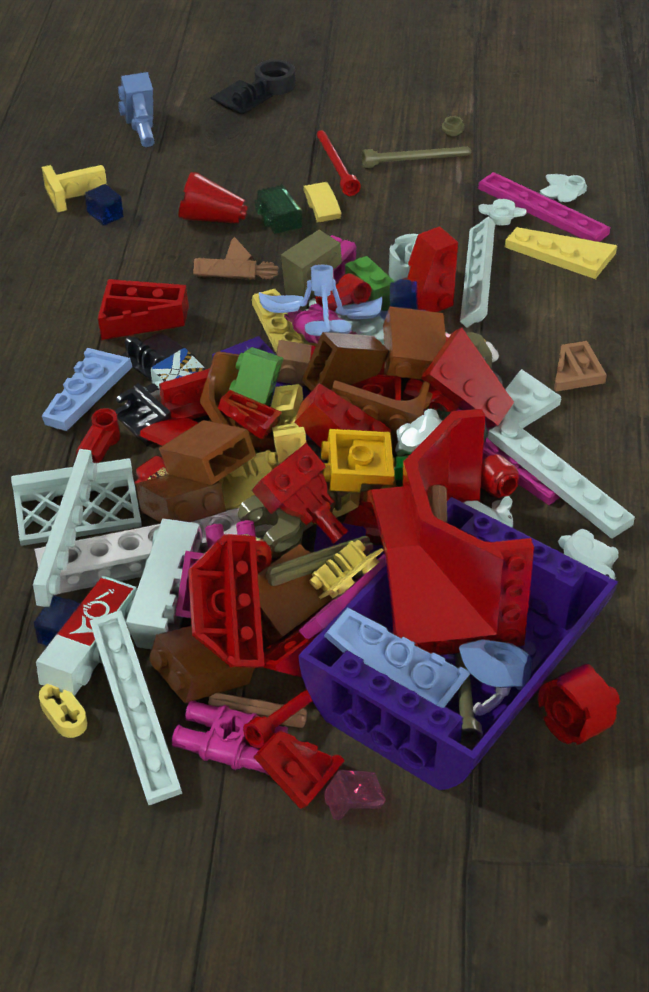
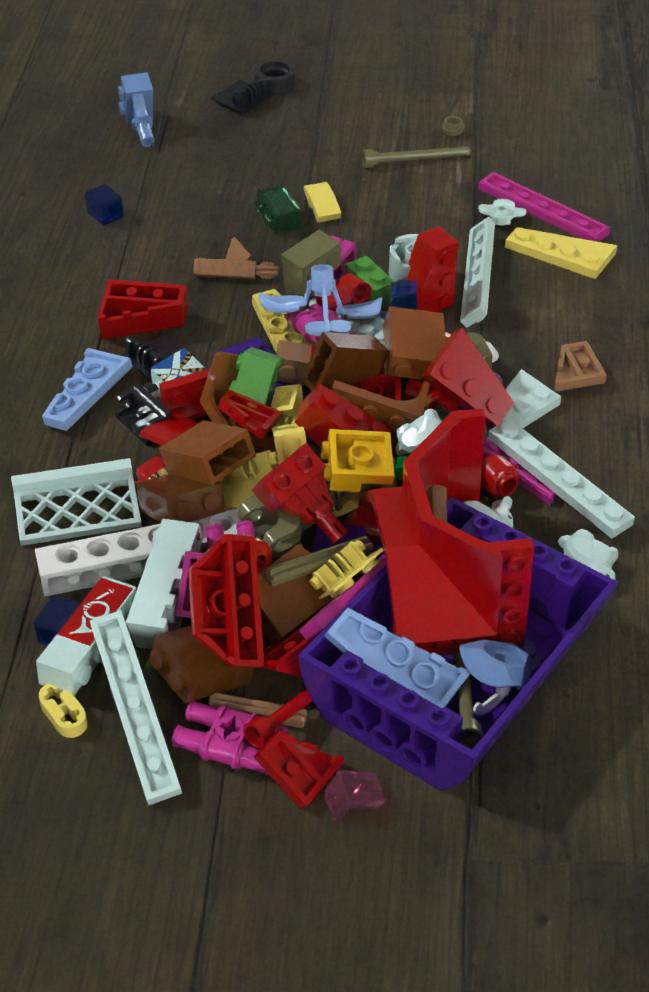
light aqua plate [33,449,97,607] -> none
light yellow bracket [42,165,107,212] -> none
red piece [76,408,121,463] -> none
red cone [179,172,249,224] -> none
red piece [317,130,361,196] -> none
red brick [538,664,620,745] -> none
light aqua plate [540,174,587,202] -> none

